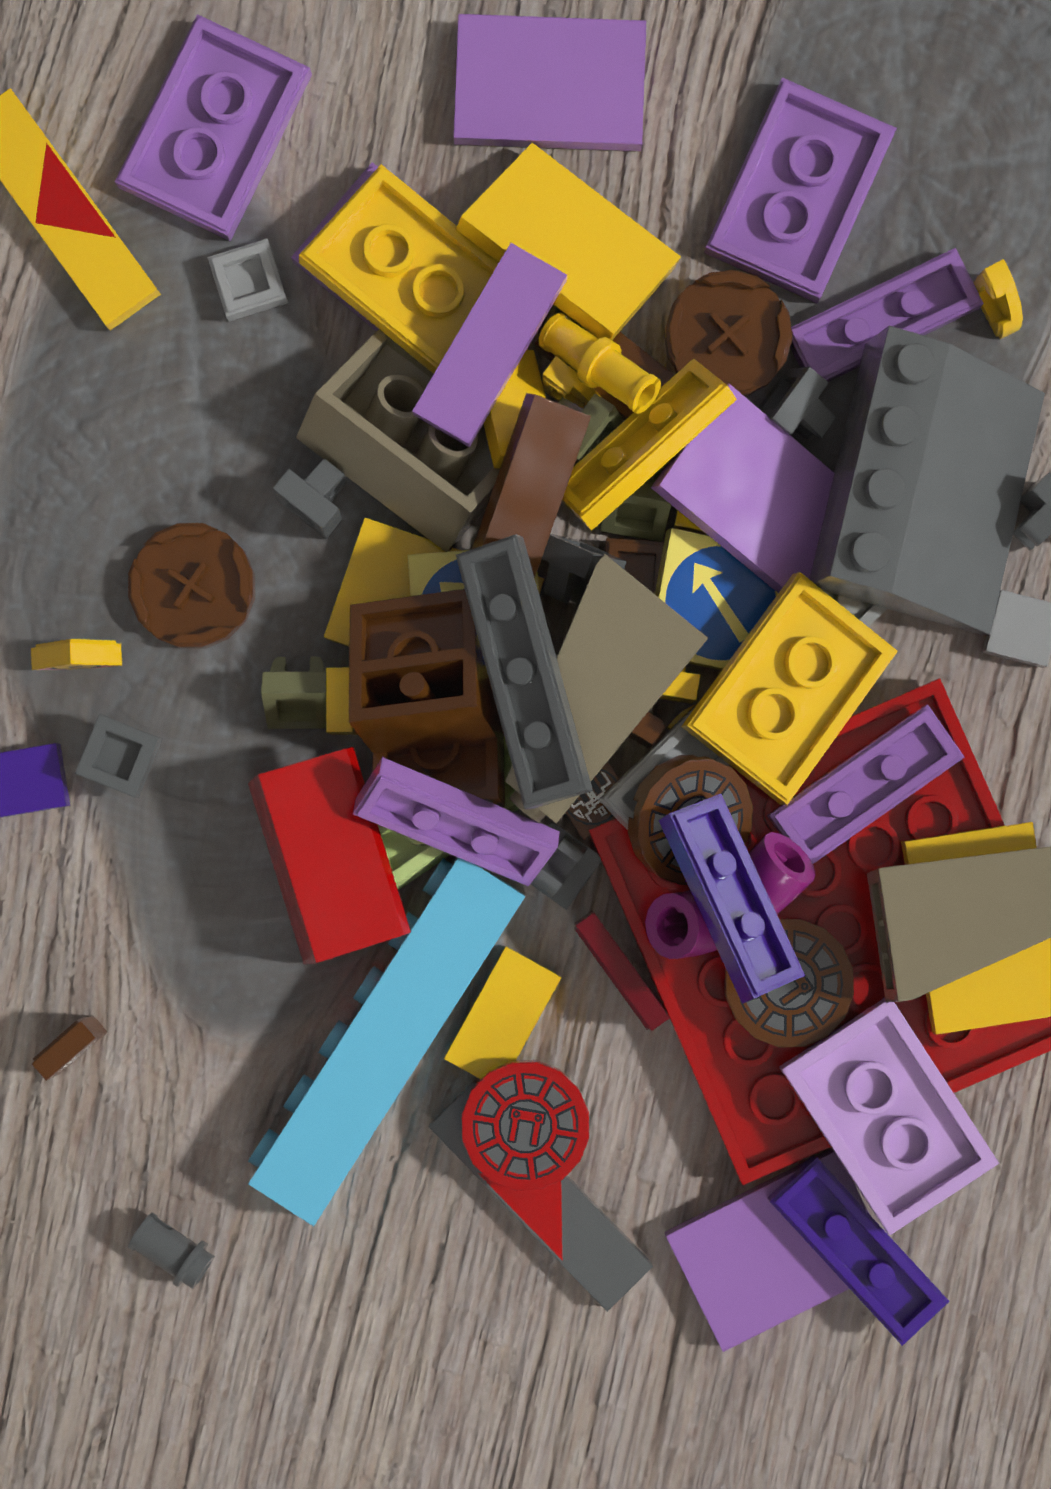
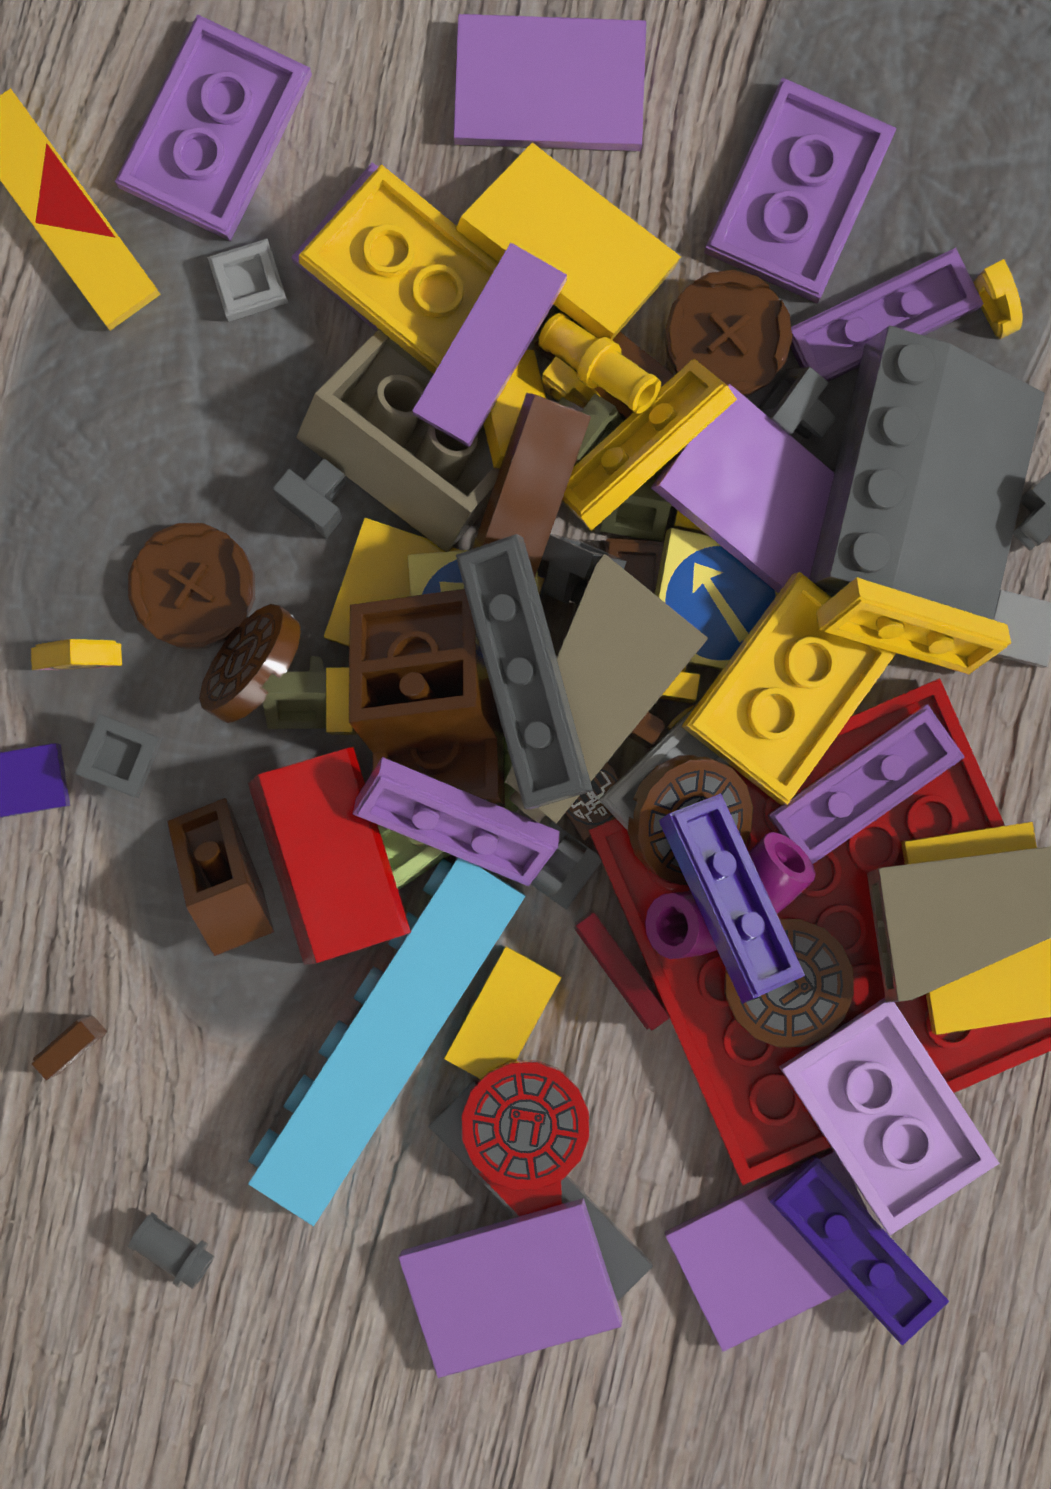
none -> reddish brown slope [167,798,274,956]
none -> reddish brown tile [199,604,301,723]
none -> medium lavender tile [398,1198,623,1378]
none -> yellow tile [816,577,1011,674]

